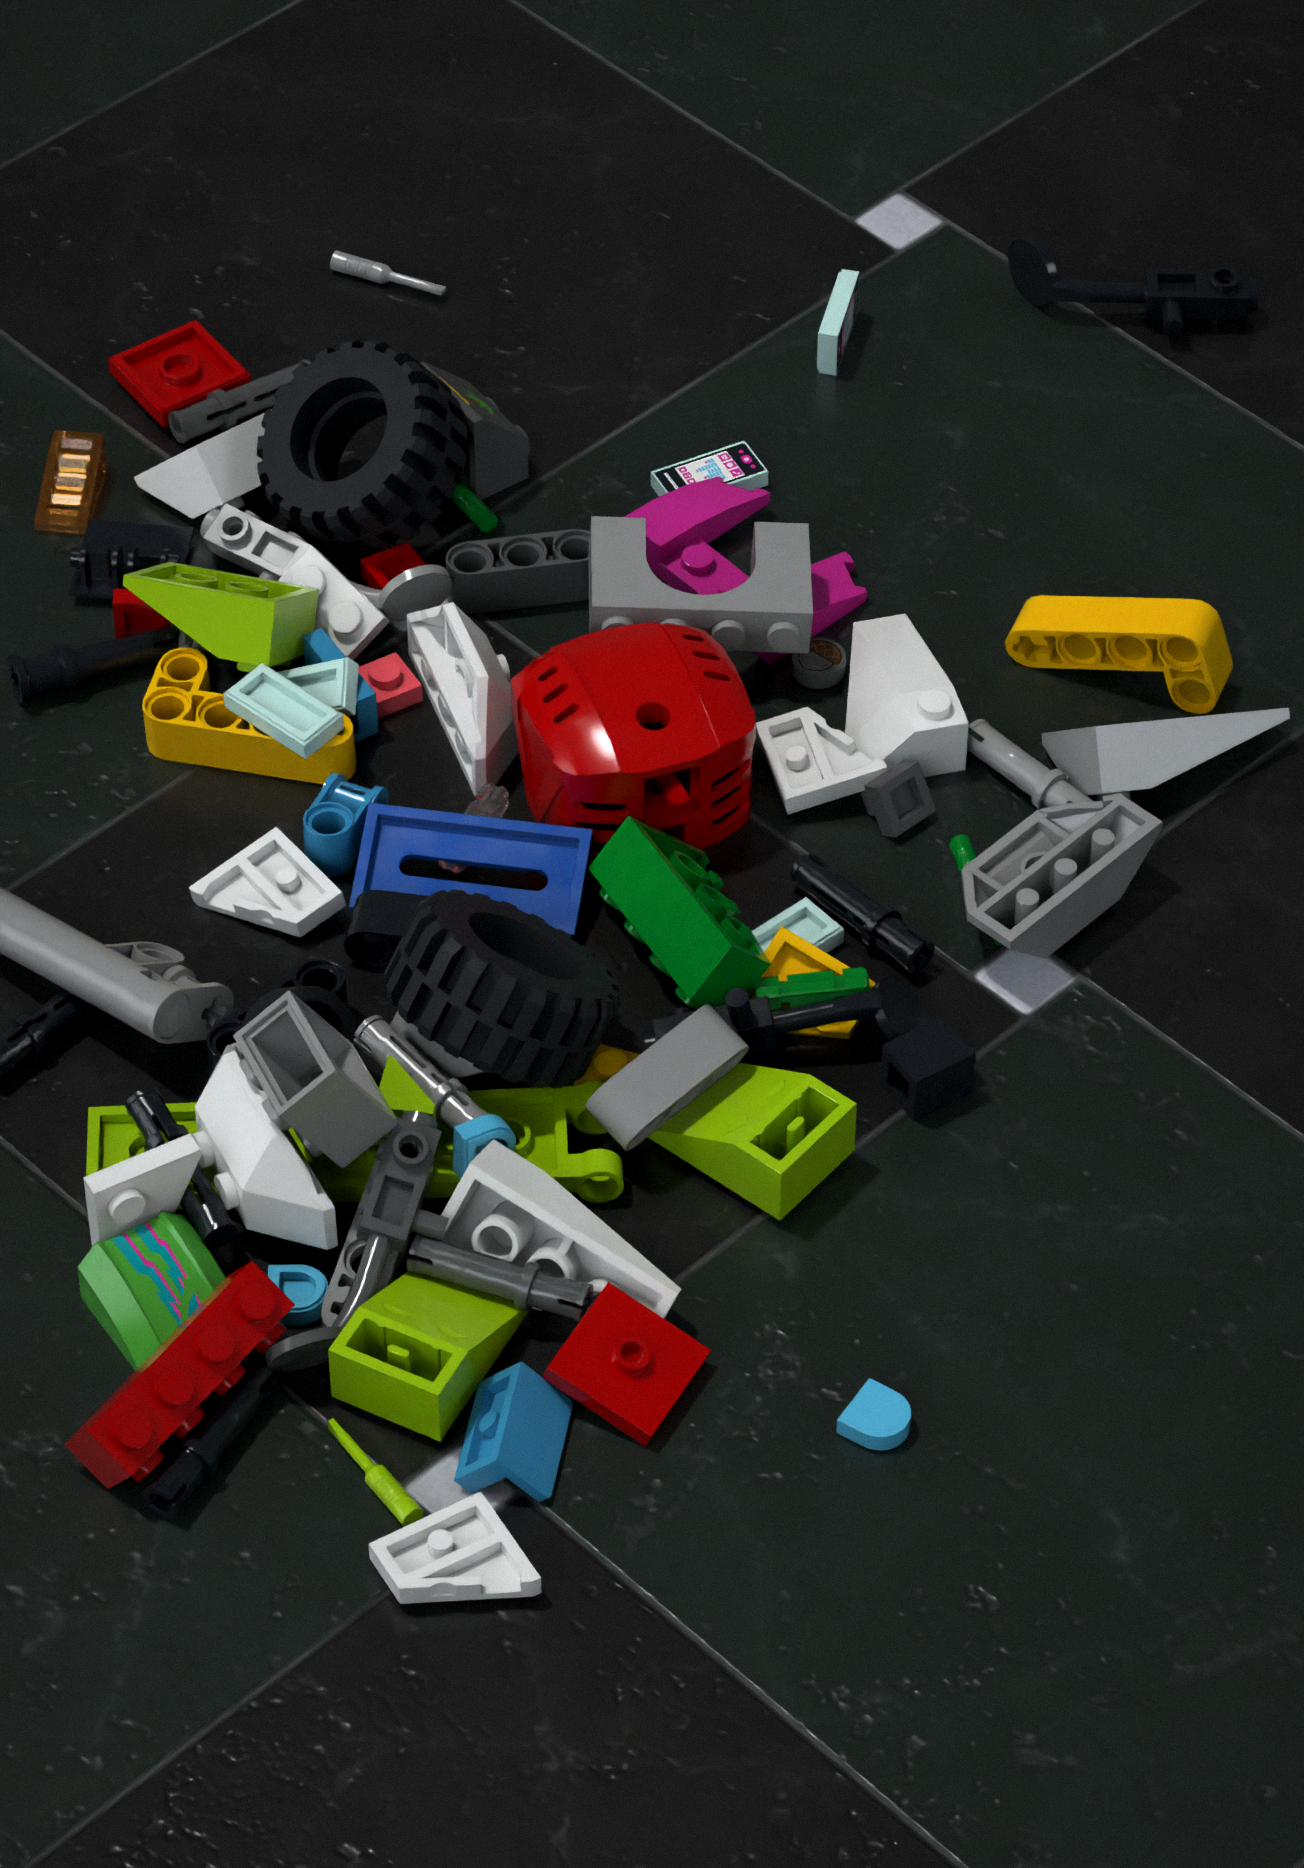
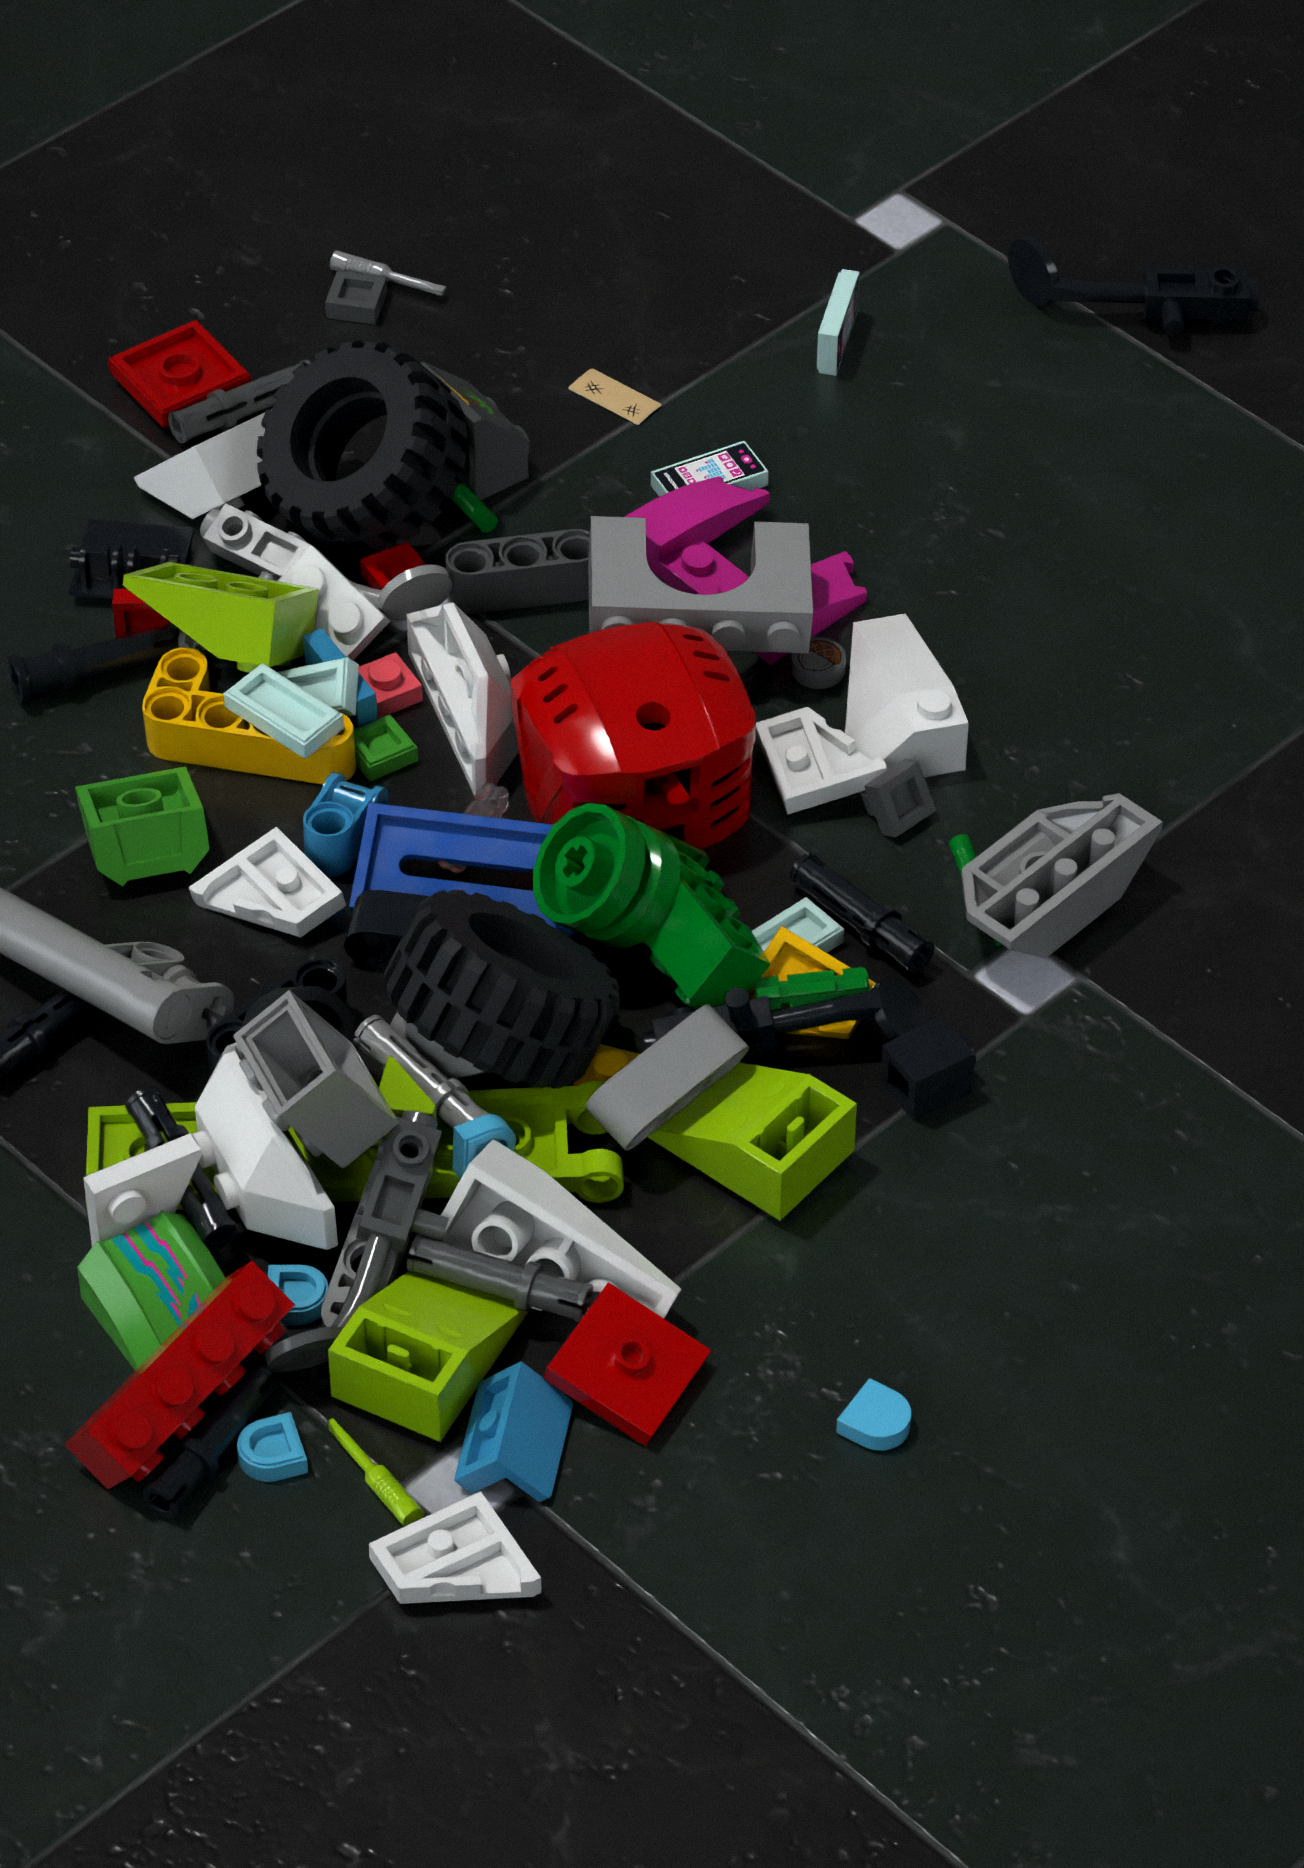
clear orange slope [34,430,108,534] -> none
light grey pin [967,719,1093,809] -> none
yellow beam [1005,595,1233,714] -> none
light grey wedge [1041,708,1290,801] -> none
none -> bright green slope [75,766,210,887]
none -> medium azure tile [237,1412,308,1482]
none -> dark grey tile [325,270,387,325]
none -> bright green tile [354,714,418,782]
none -> green wheel [533,803,680,949]
none -> tan sticker [568,369,661,425]

